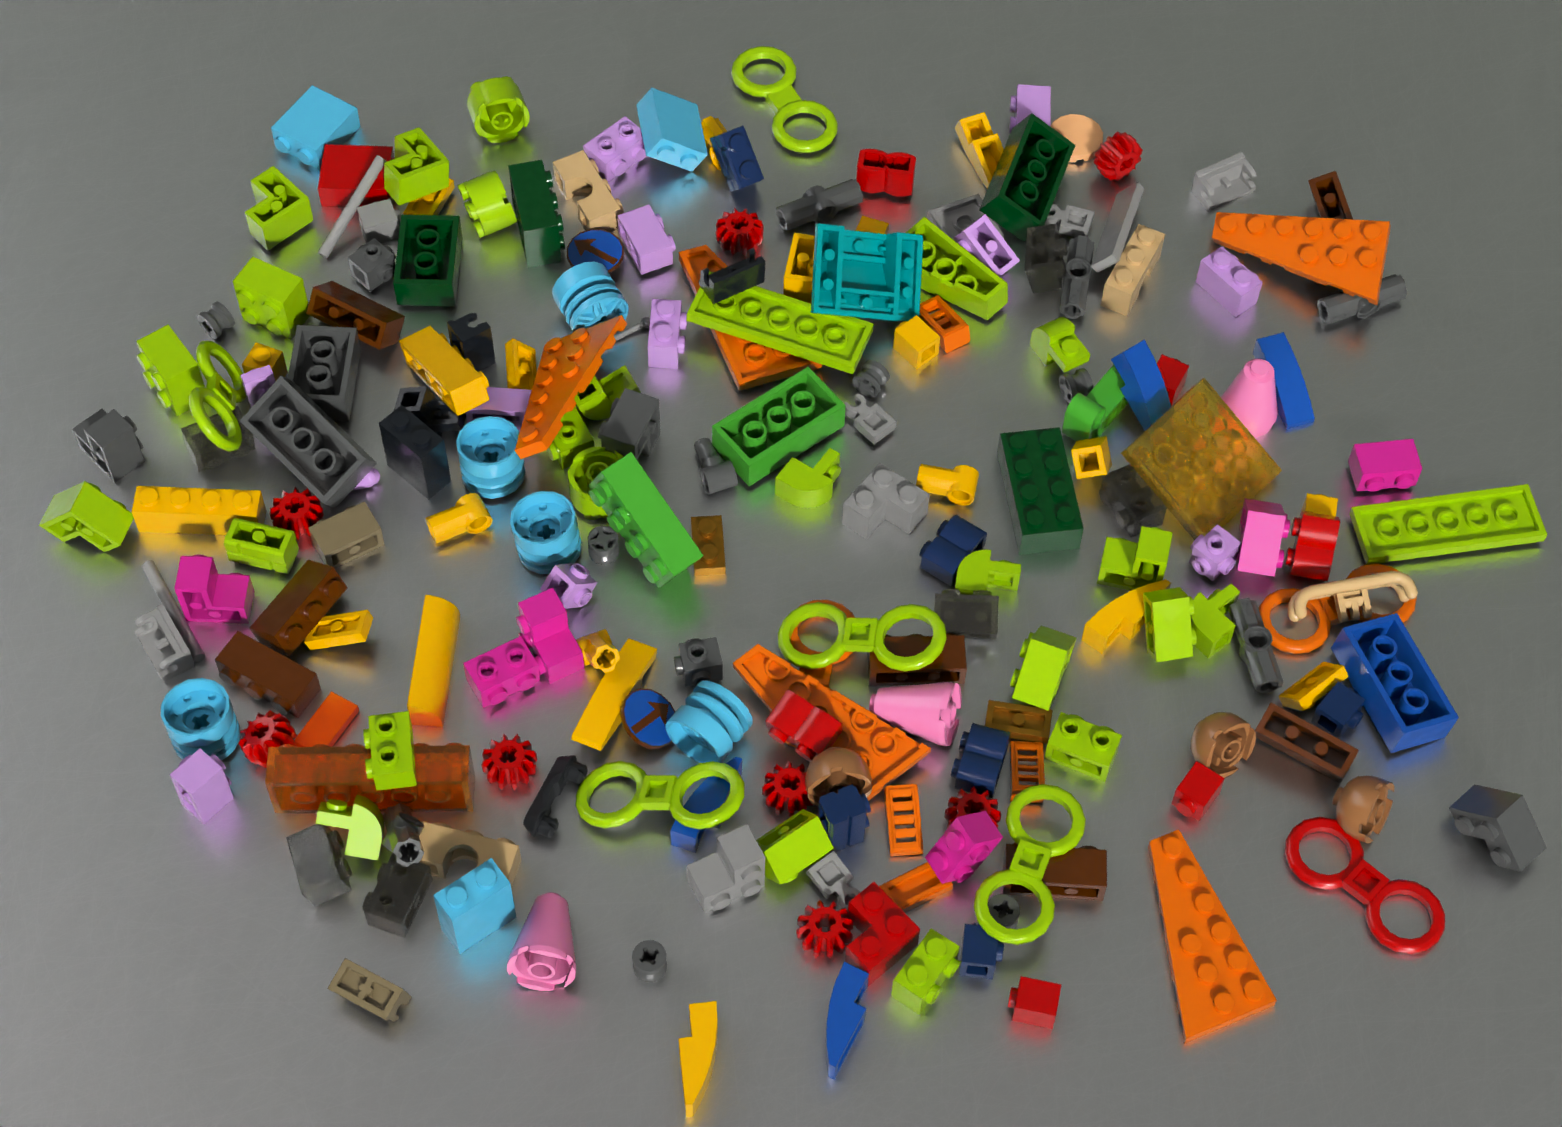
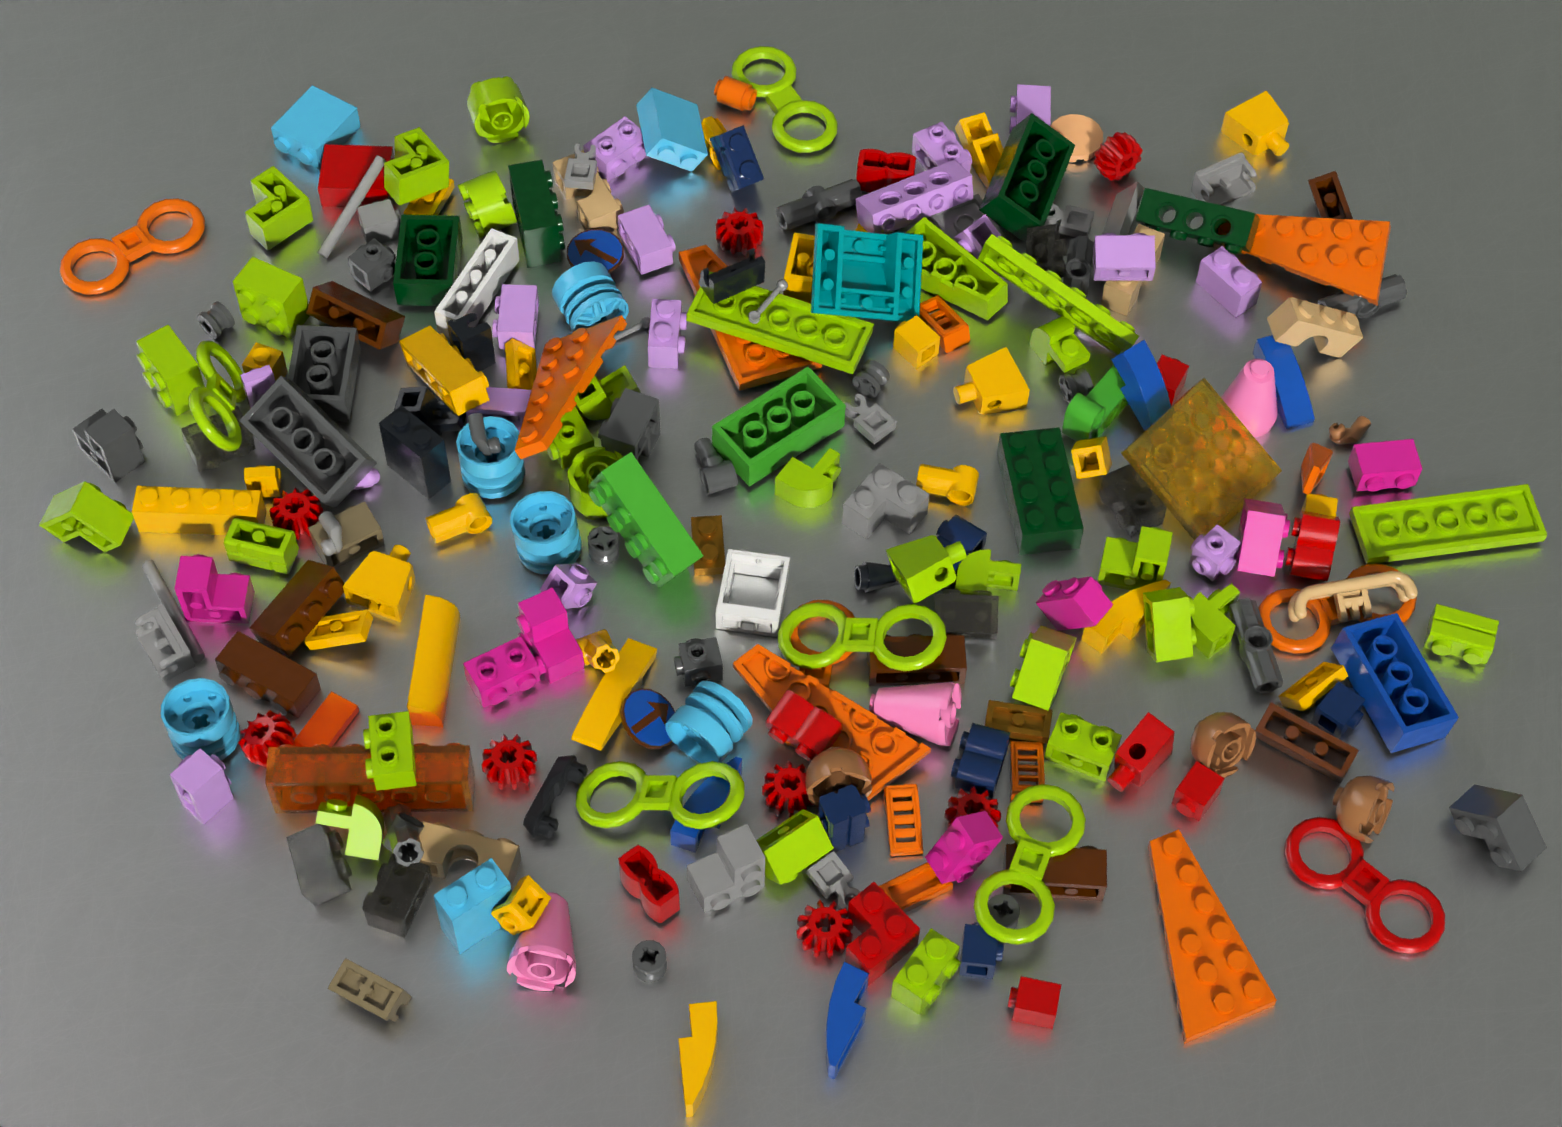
none -> orange bar [60,198,205,295]
none -> yellow bracket [244,465,281,498]
none -> light grey arm [319,511,343,556]
none -> yellow torso [343,544,415,623]
none -> white brick [434,228,520,337]
none -> dark grey arm [467,413,501,456]
none -> yellow bracket [491,875,551,935]
none -> lavender brick [492,284,539,350]
none -> light grey plate [564,143,597,190]
none -> red brick [618,845,680,923]
none -> orange brick [714,76,757,111]
none -> white window [716,549,790,637]
none -> light grey hinge [749,279,788,324]
none -> black cone [854,562,899,593]
none -> lavender brick [856,160,973,234]
none -> lime torso [886,535,967,604]
none -> lavender brick [912,122,972,173]
none -> yellow torso [953,347,1030,415]
none -> lime plate [978,234,1139,355]
none -> dark pink brick [1036,576,1113,631]
none -> lavender brick [1093,233,1156,281]
none -> red torso [1107,712,1174,792]
none -> dark green brick [1135,188,1260,254]
none -> yellow torso [1221,91,1289,156]
none -> tan arch [1267,297,1364,358]
none -> orange slope [1301,443,1333,495]
none -> medium nougat arm [1329,416,1371,444]
none -> lime brick [1423,604,1499,664]

